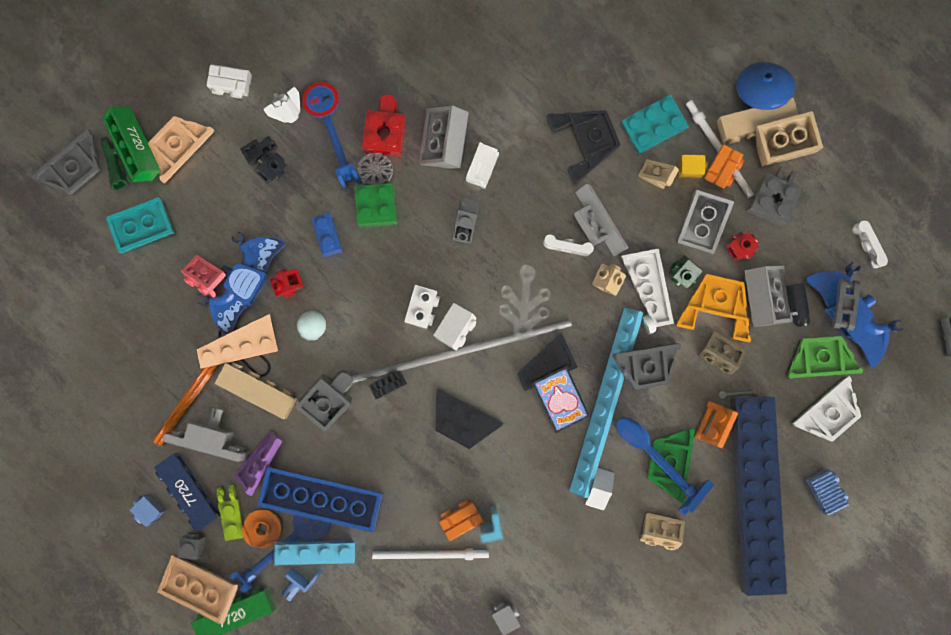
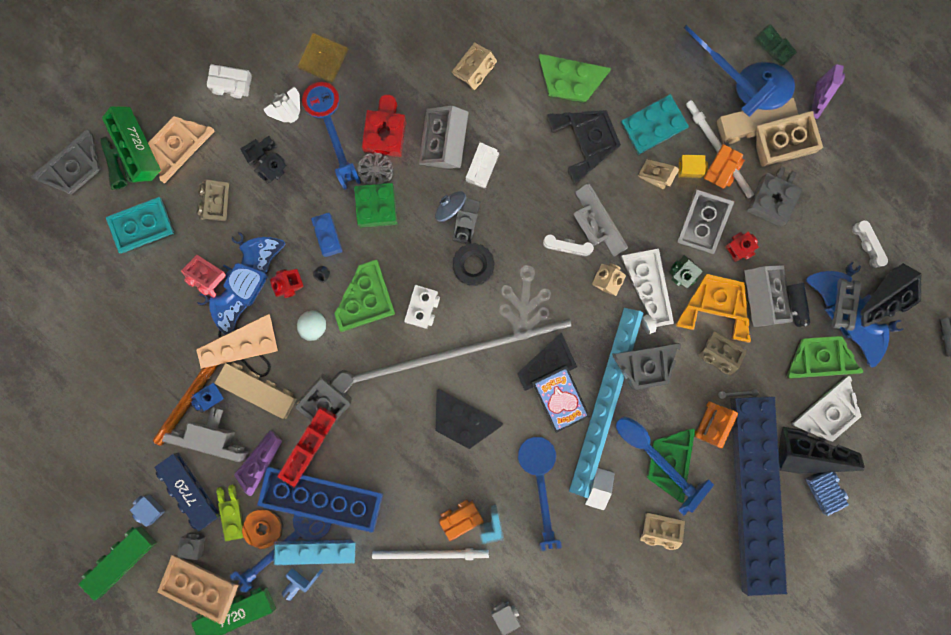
black tyre [369,370,407,399] -> none
white brick [433,303,477,351] -> none
none -> green brick [78,526,157,601]
none -> blue brick [191,382,224,413]
none -> dark tan bracket [197,180,229,221]
none -> red slope [278,406,338,487]
none -> clear yellow tile [298,33,348,83]
none -> black hinge [313,266,330,283]
none -> bright green plate [334,260,395,332]
none -> sand blue dish [435,191,466,222]
none -> tan bracket [452,42,497,90]
none -> black tyre [452,243,495,286]
none -> blue piece [518,437,562,551]
none -> bright green wing [539,54,611,103]
none -> blue piece [684,25,778,117]
none -> clear green slope [755,24,797,65]
none -> black wedge [778,427,865,474]
none -> medium lavender wing [812,64,845,119]
none -> black wedge [861,263,922,327]

